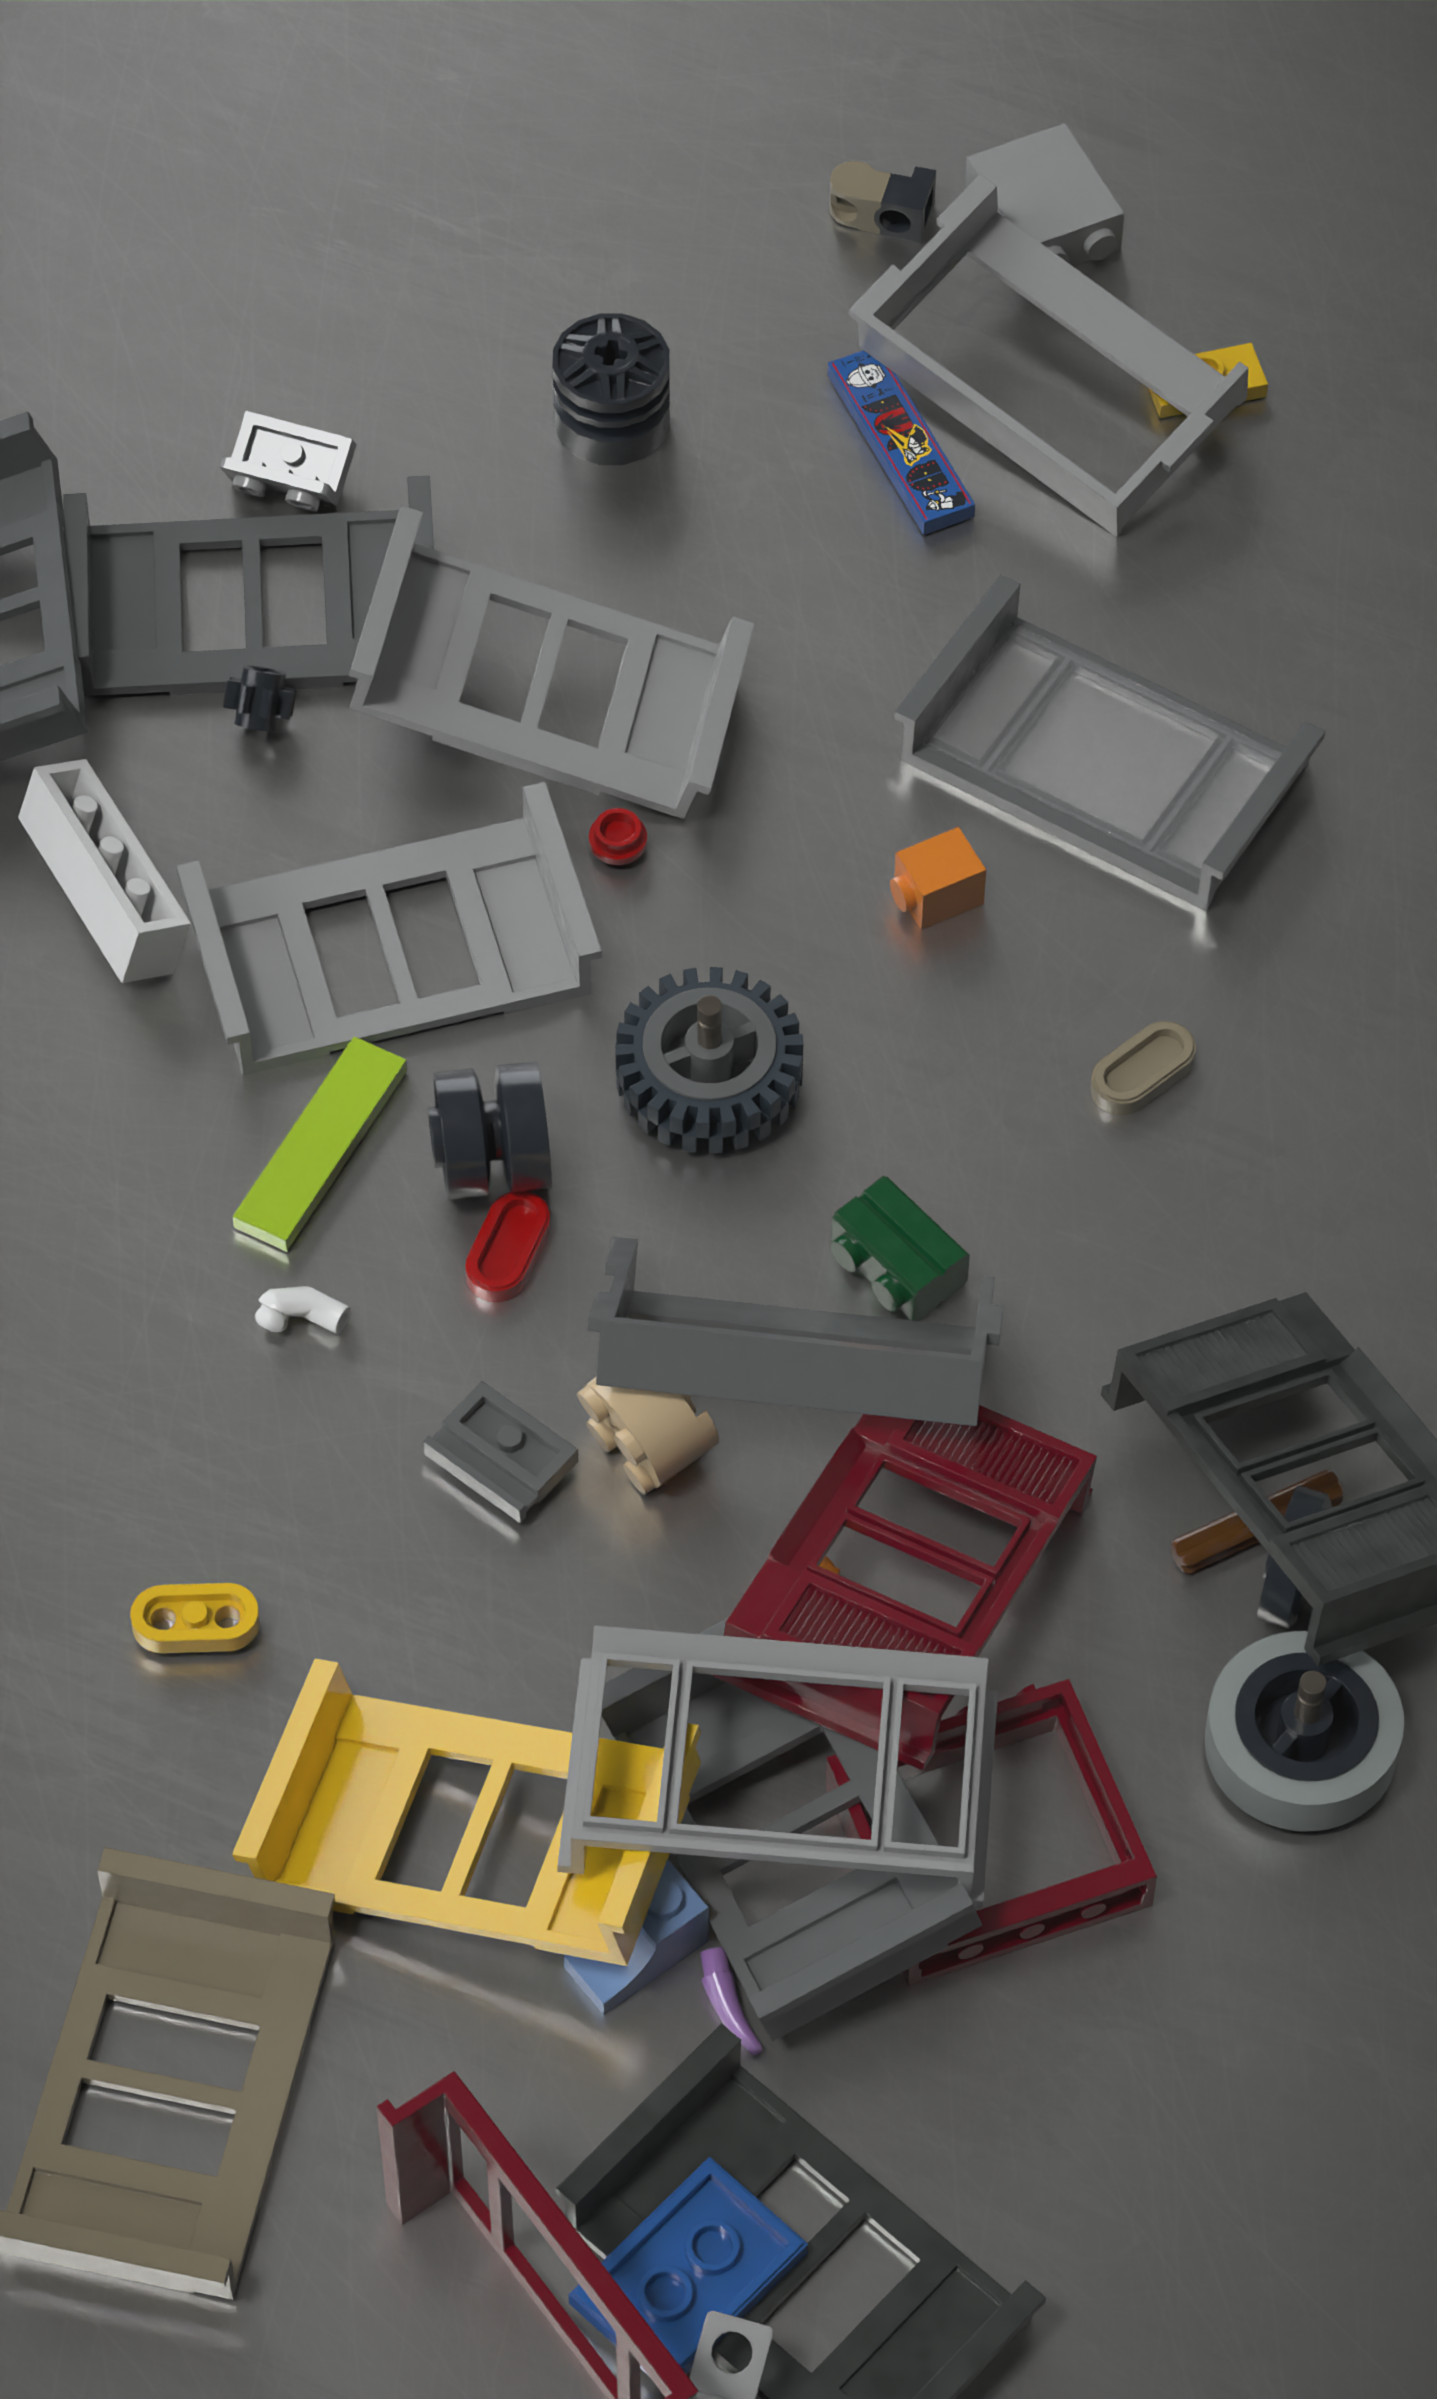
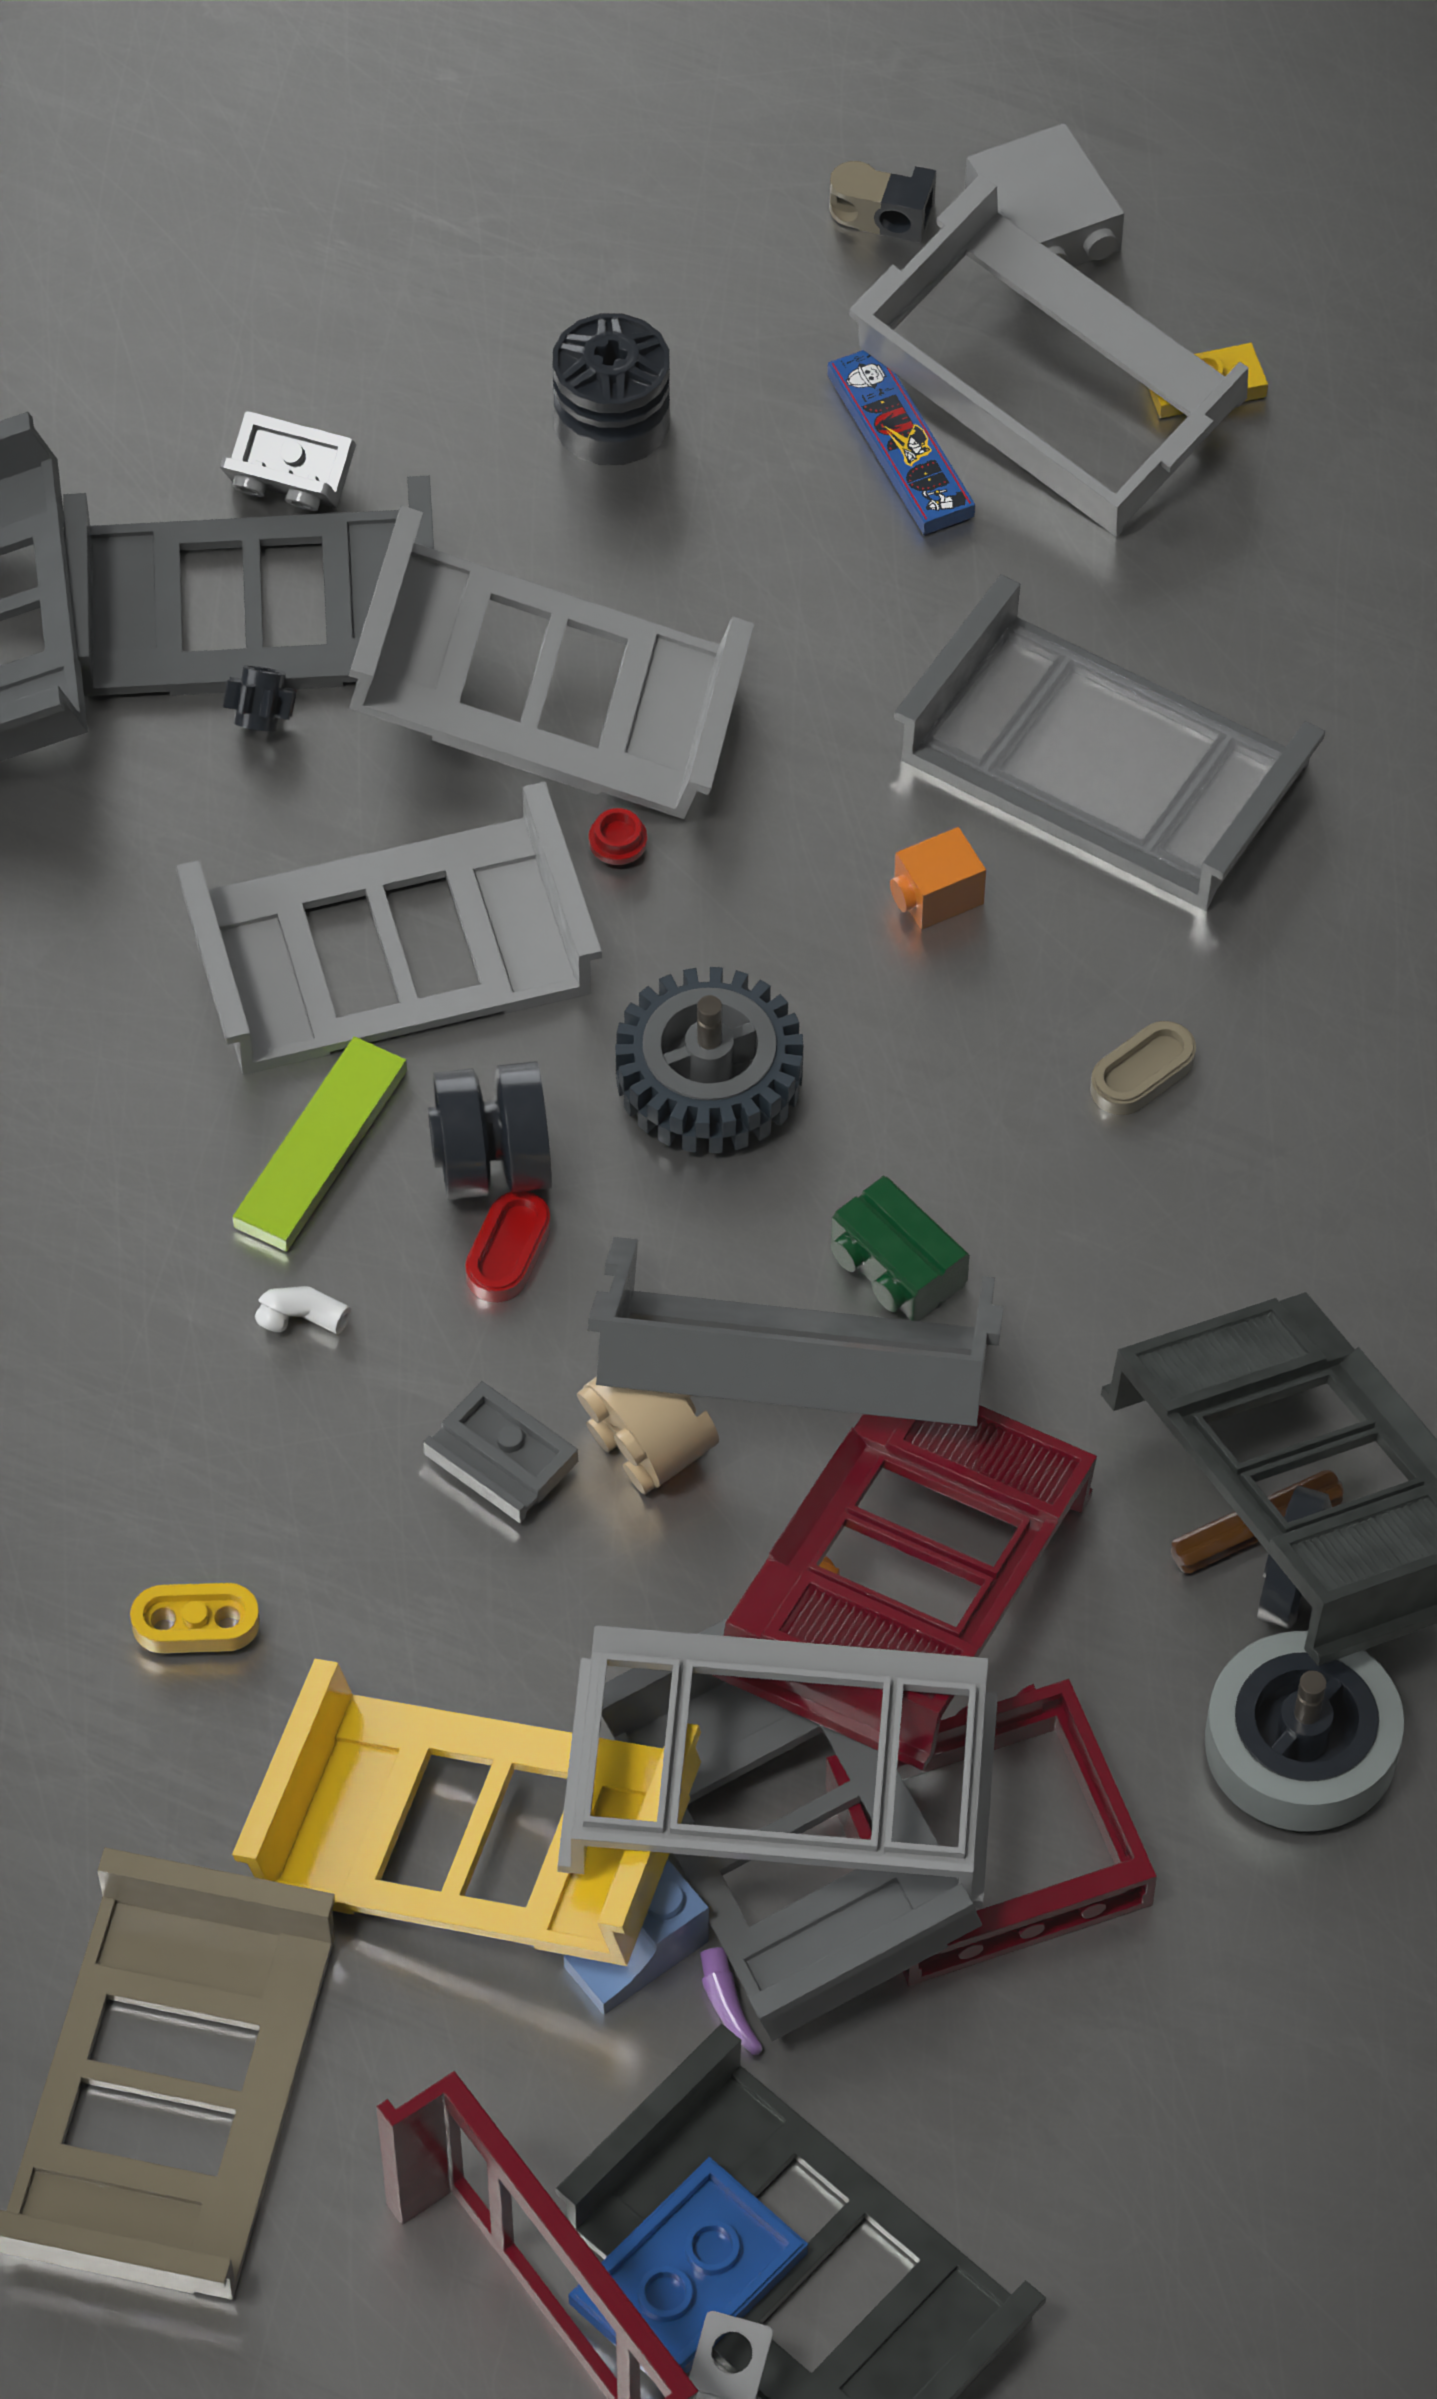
white brick [18,759,191,983] -> none

